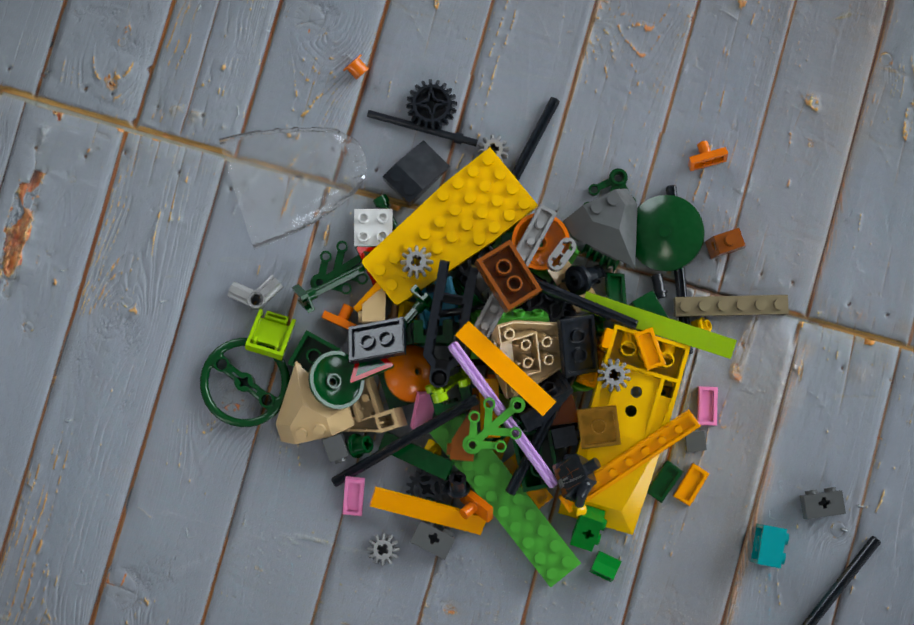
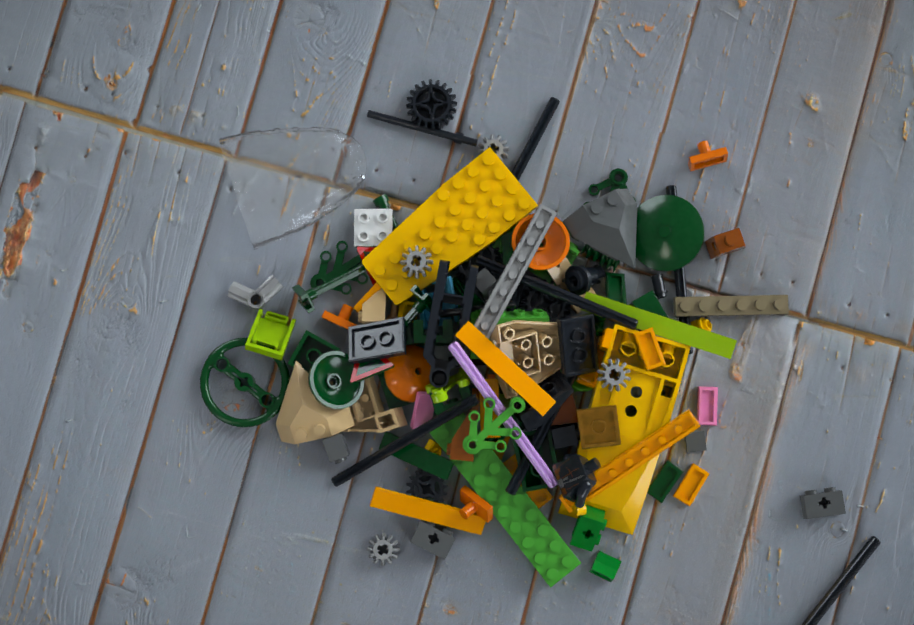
bright pink tile [342,476,365,516] -> none
orange piece [343,54,369,80] -> none
dark green piece [347,433,374,458] -> none
black slope [382,140,450,207] -> none
black piece [445,471,470,499] -> none
dark orange brick [475,240,542,314] -> none
light grey beam [547,237,576,272] -> none
teal brick [750,523,789,568] -> none

